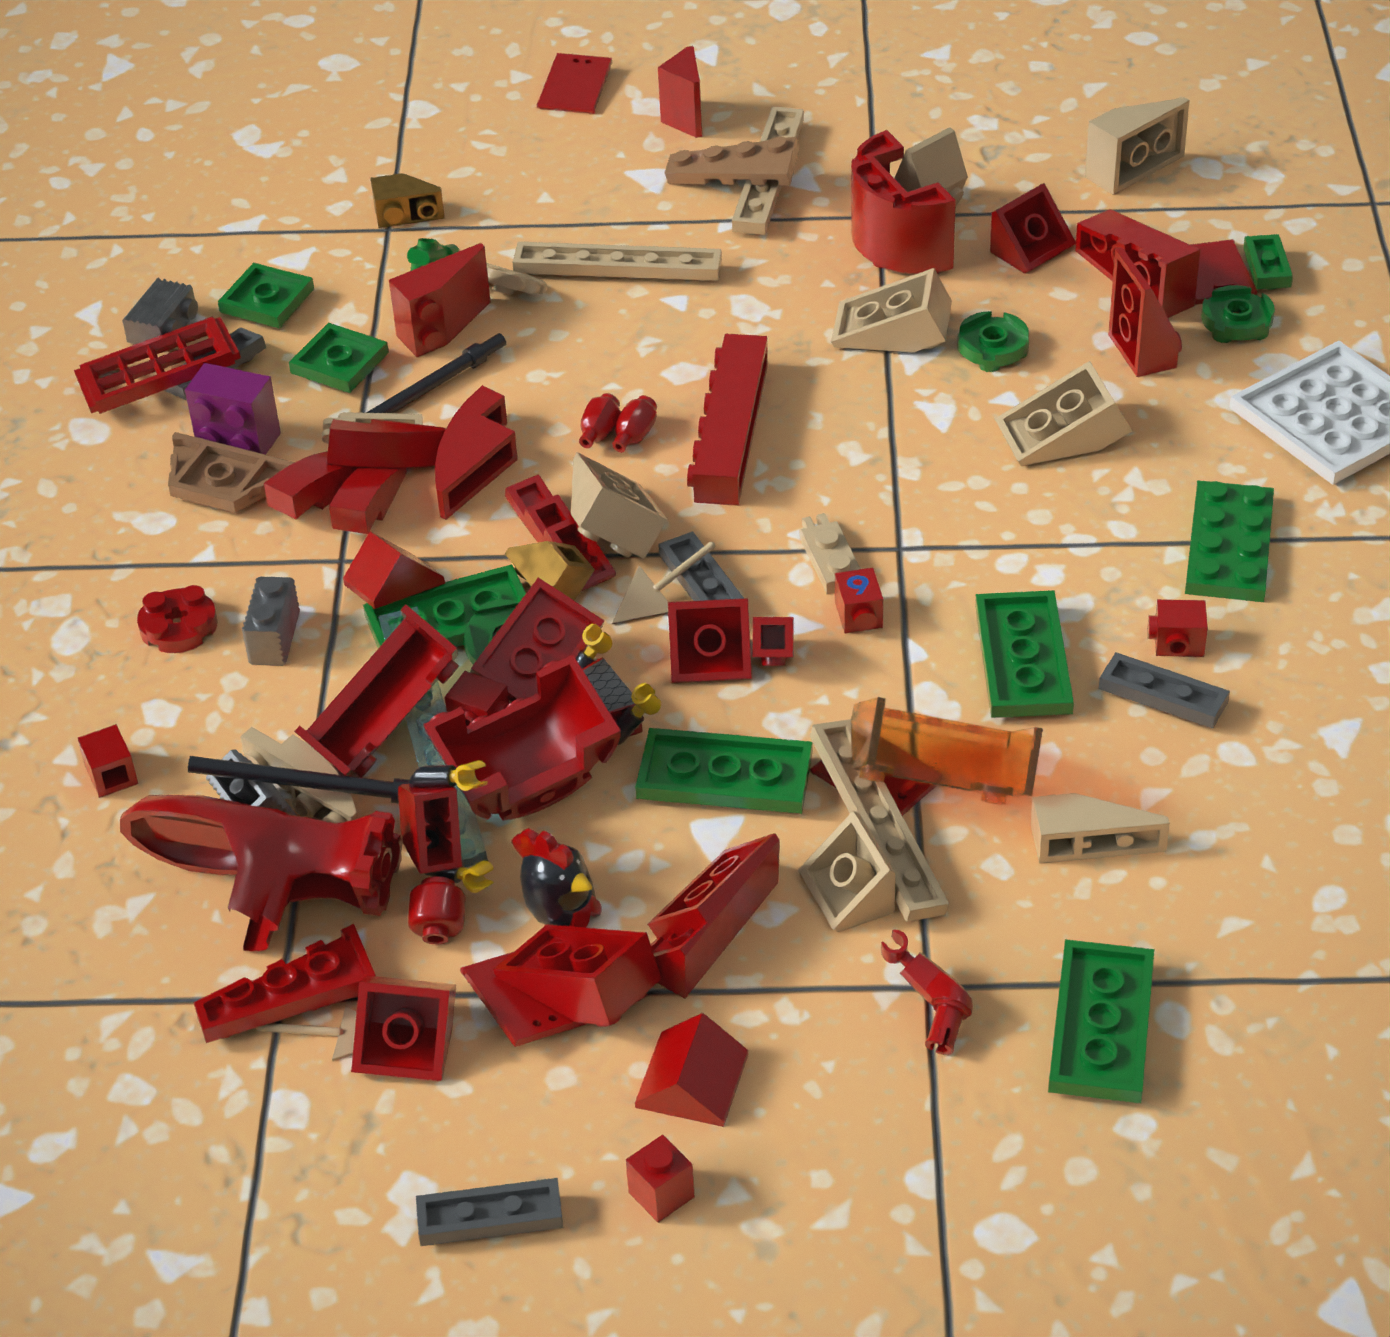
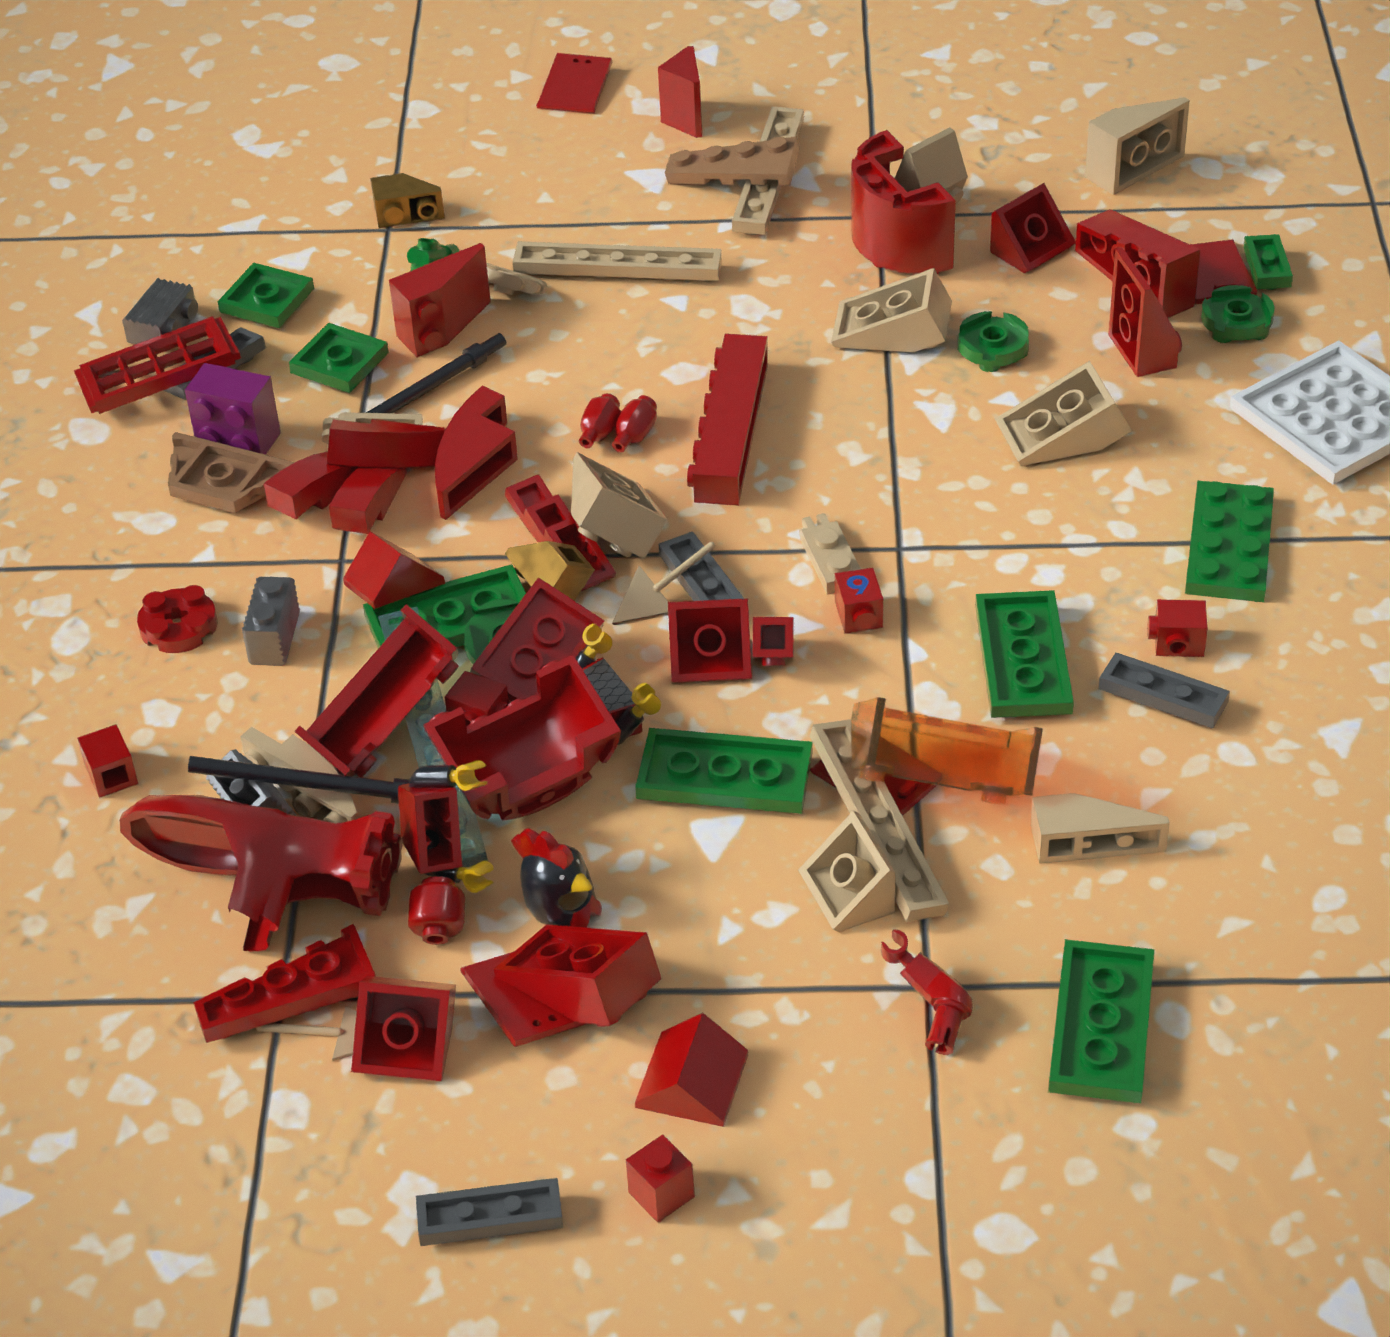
red slope [647,833,780,999] -> none

